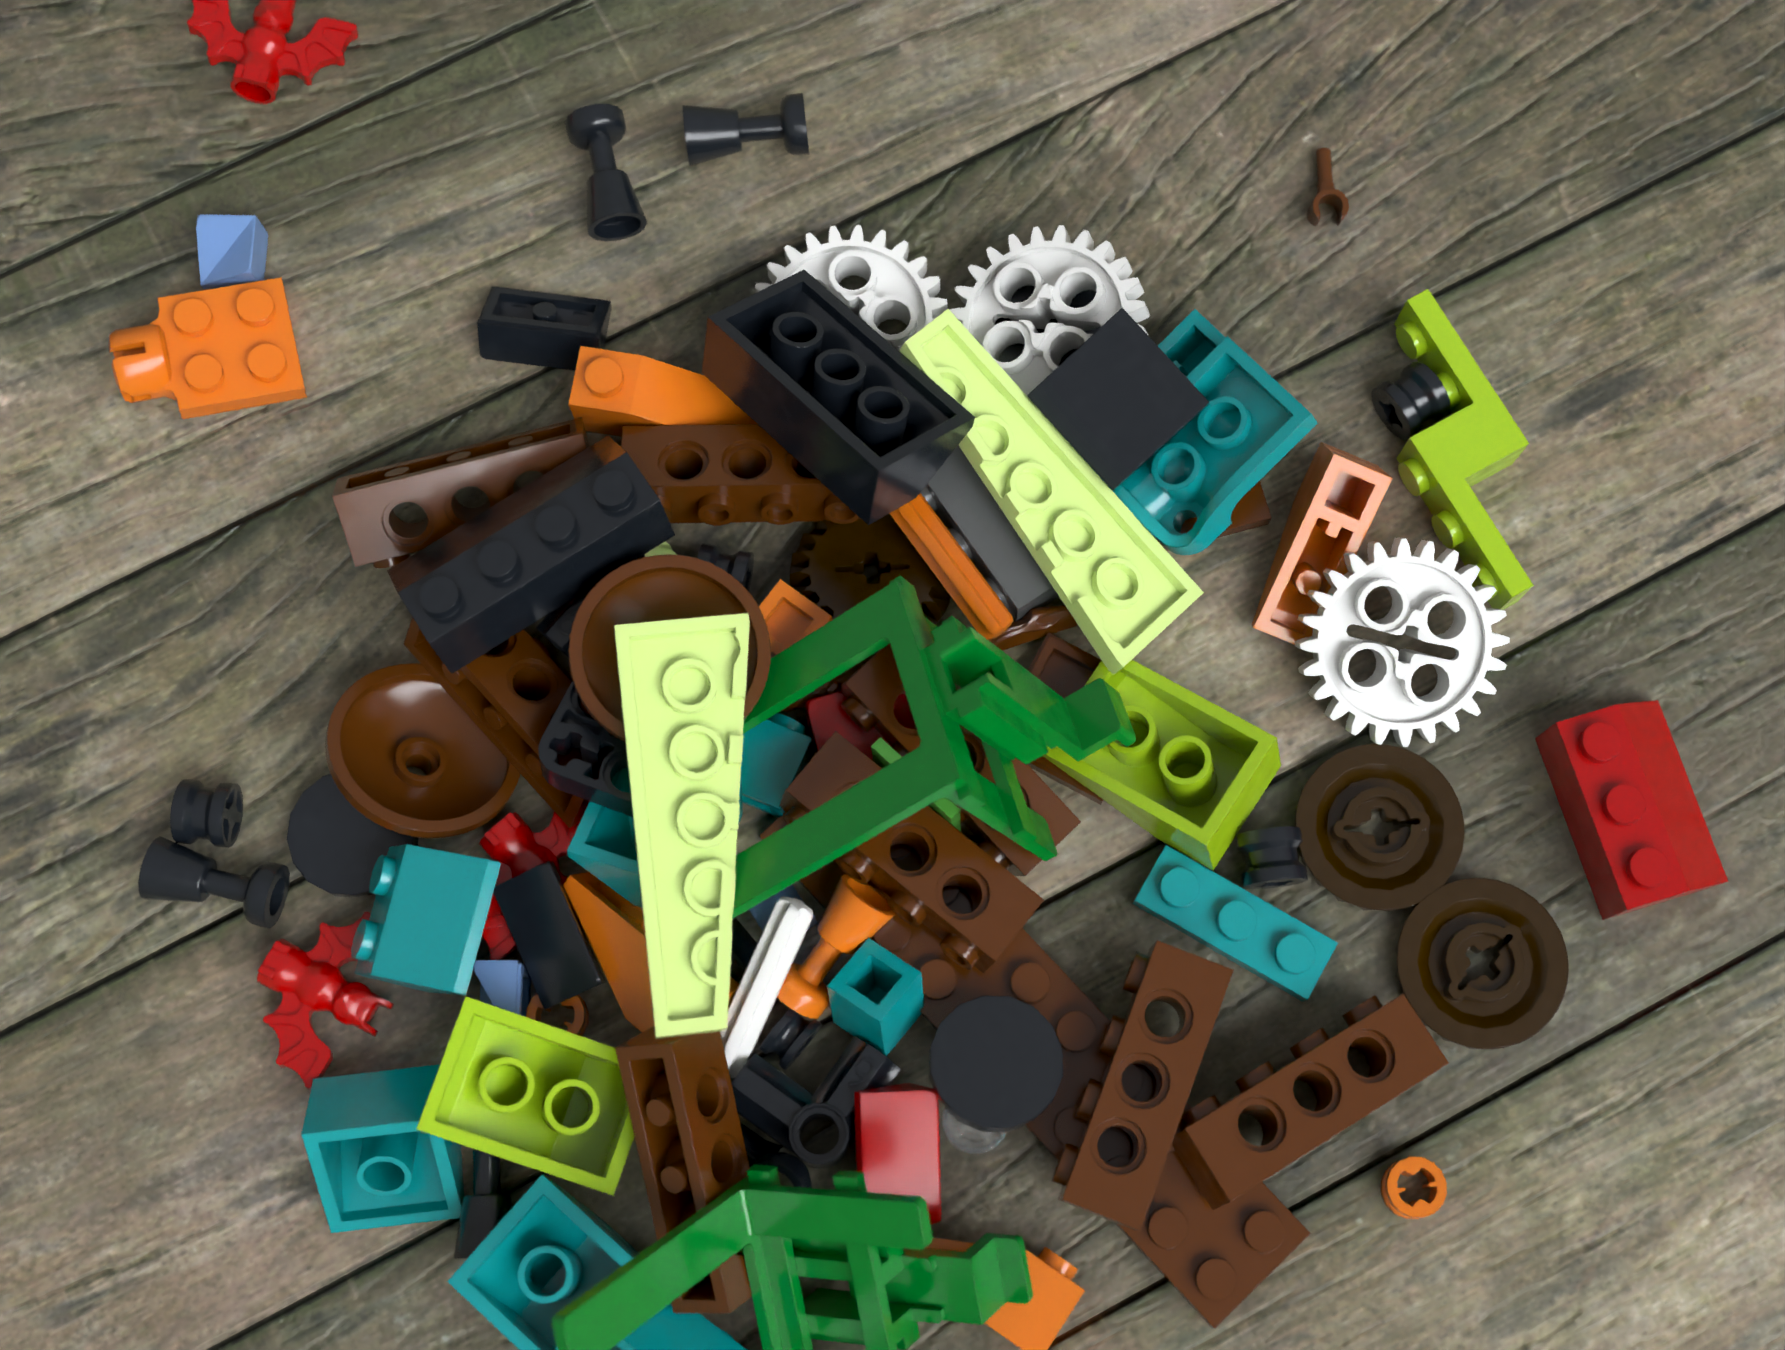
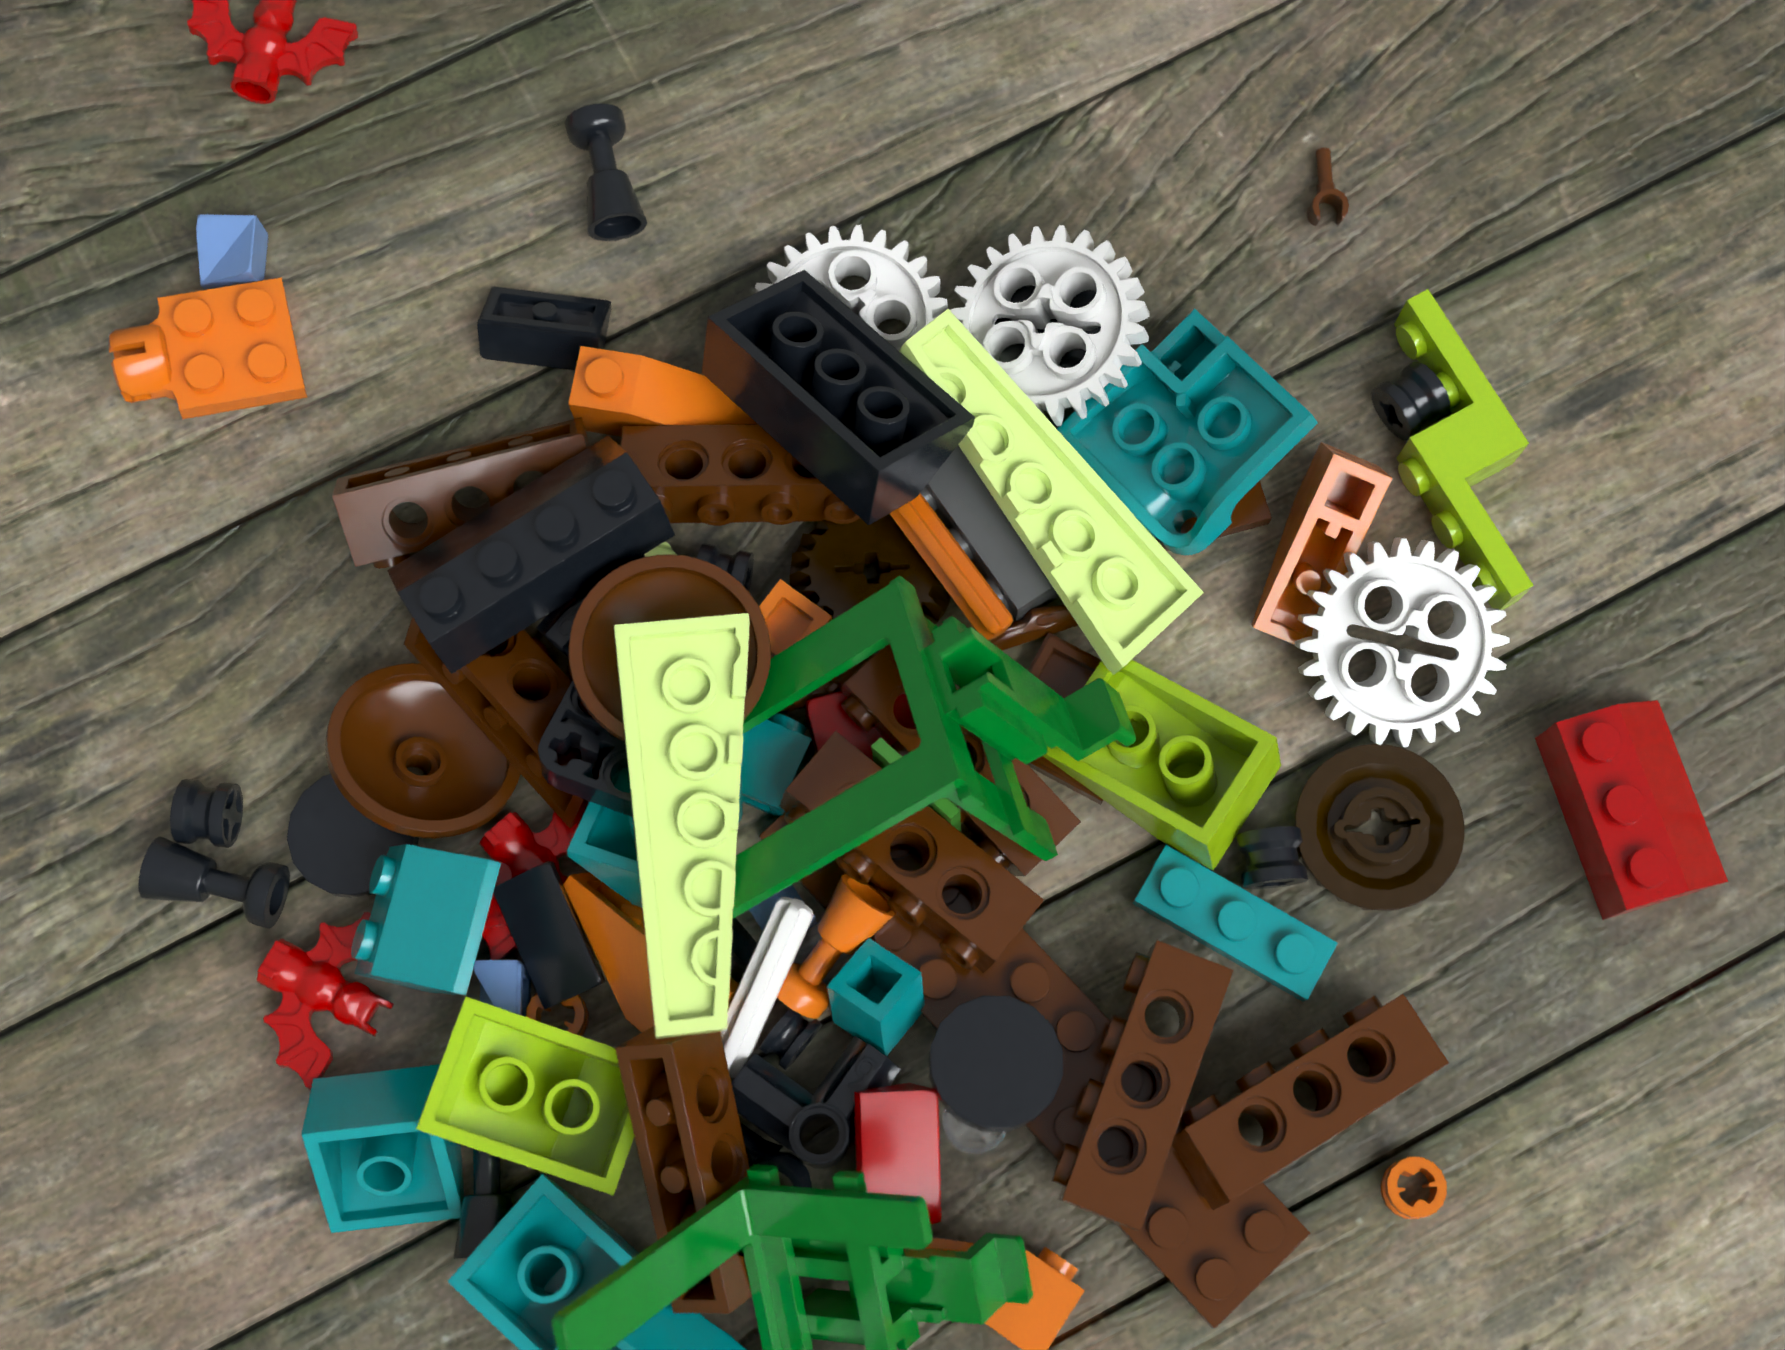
black piece [683,93,809,166] -> none
black tile [1027,308,1210,491] -> none
dark brown gear [1395,878,1569,1049] -> none

